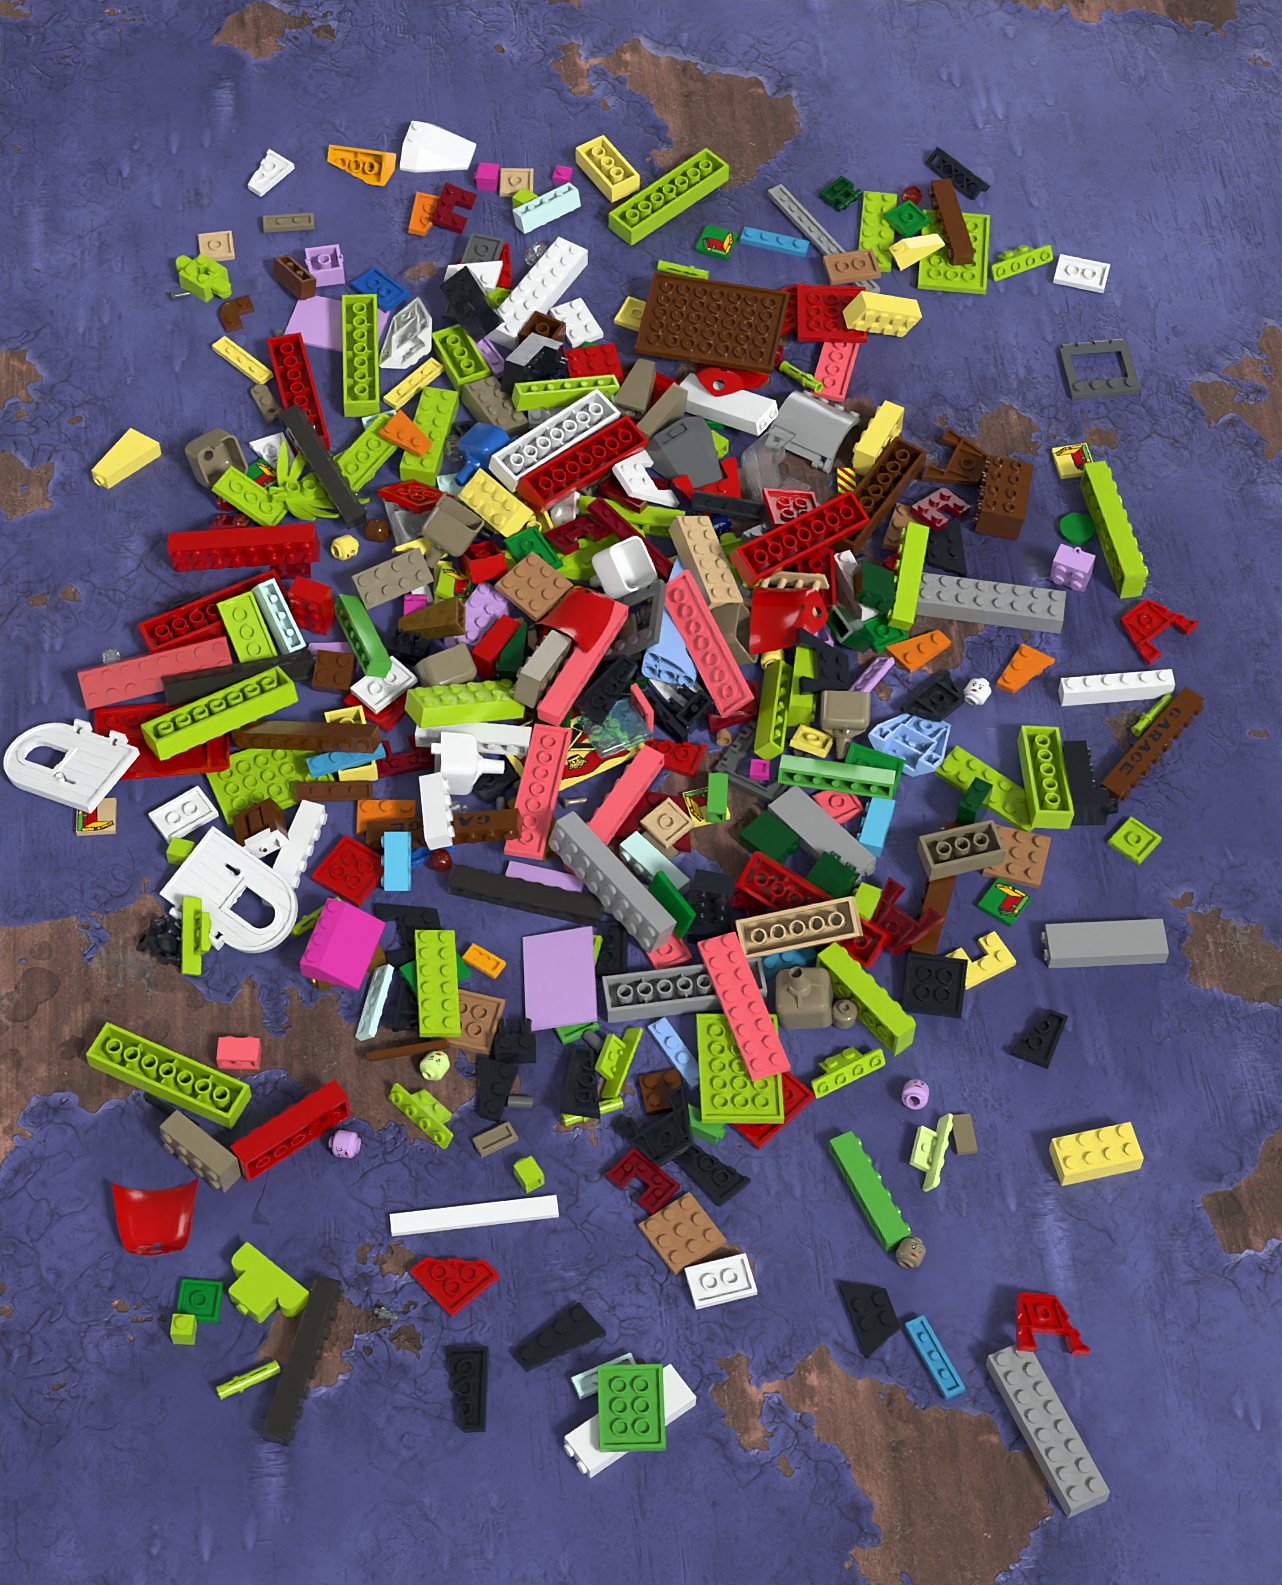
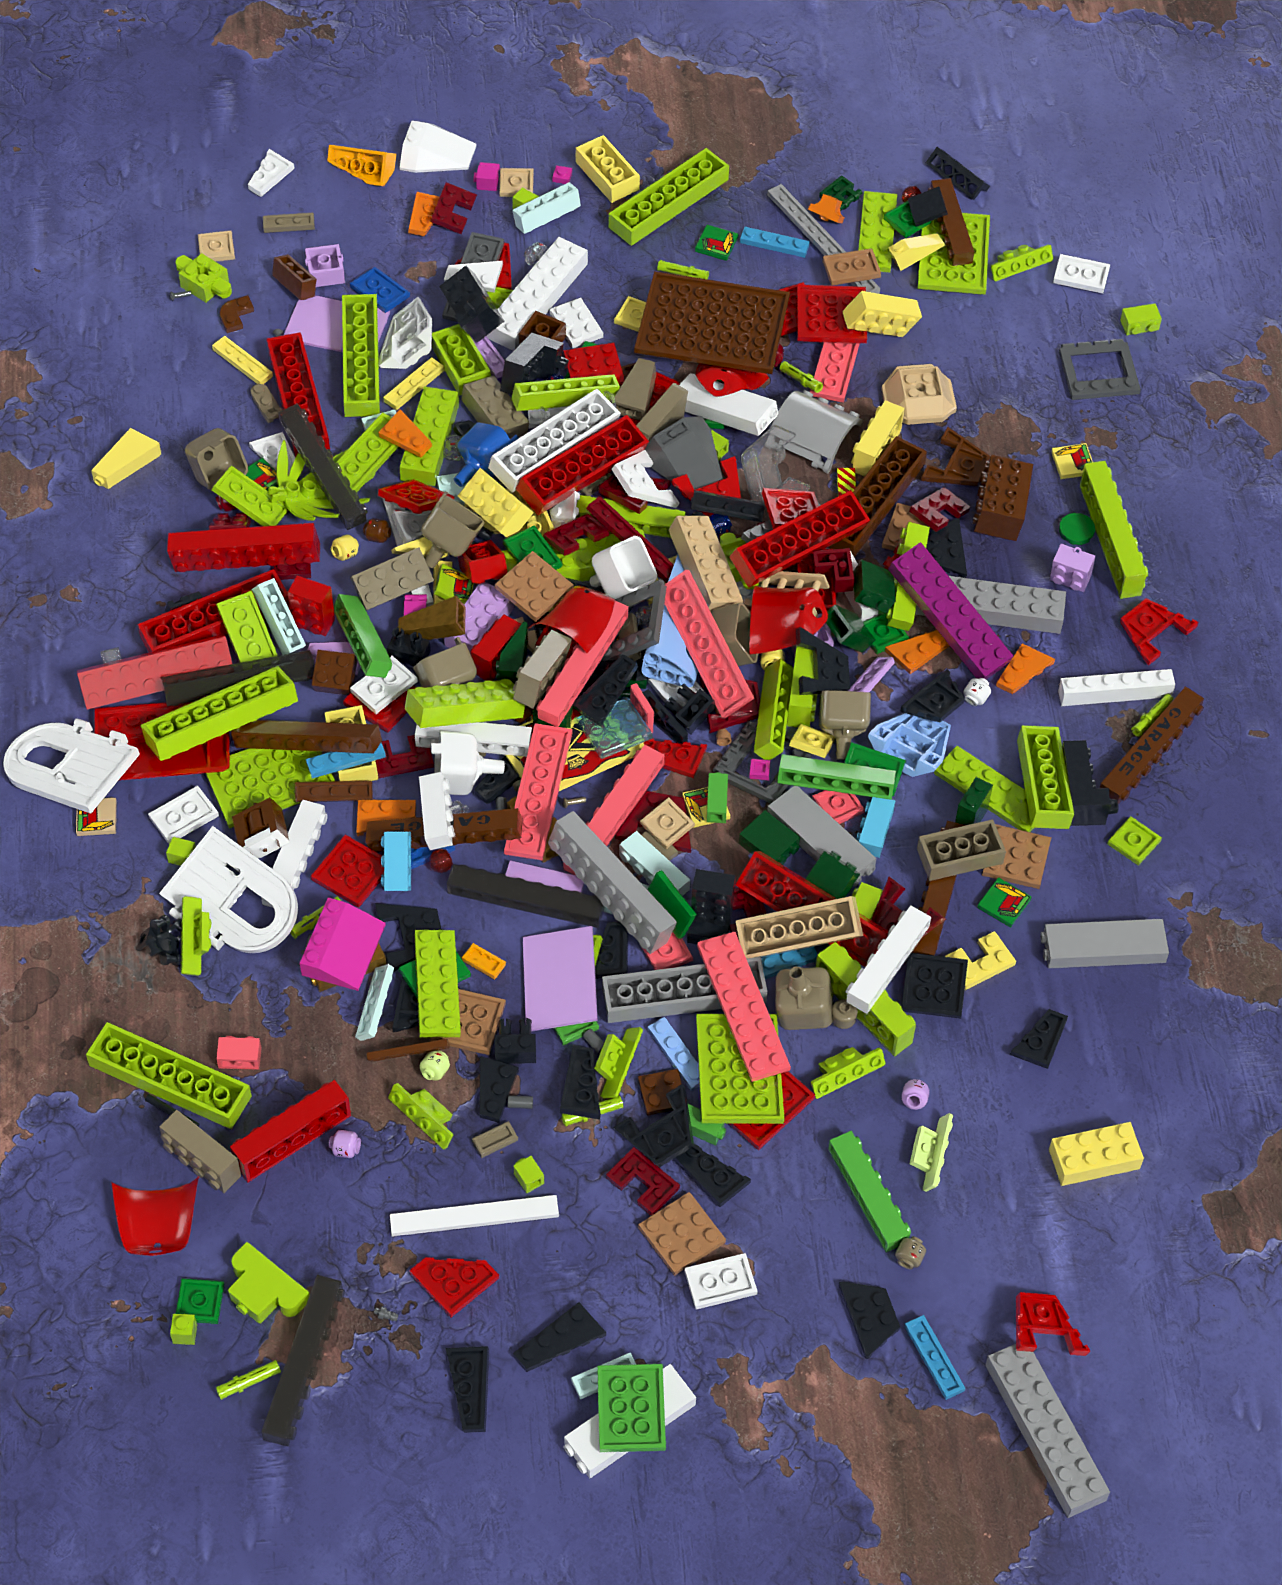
dark tan tile [952,1113,978,1155] -> none
none -> orange brick [808,194,845,224]
none -> dark red brick [812,548,854,593]
none -> white brick [846,906,931,1014]
none -> tan piece [881,364,957,425]
none -> magenta brick [888,542,1013,680]
none -> black tile [908,186,948,227]
none -> lime brick [1120,303,1162,335]

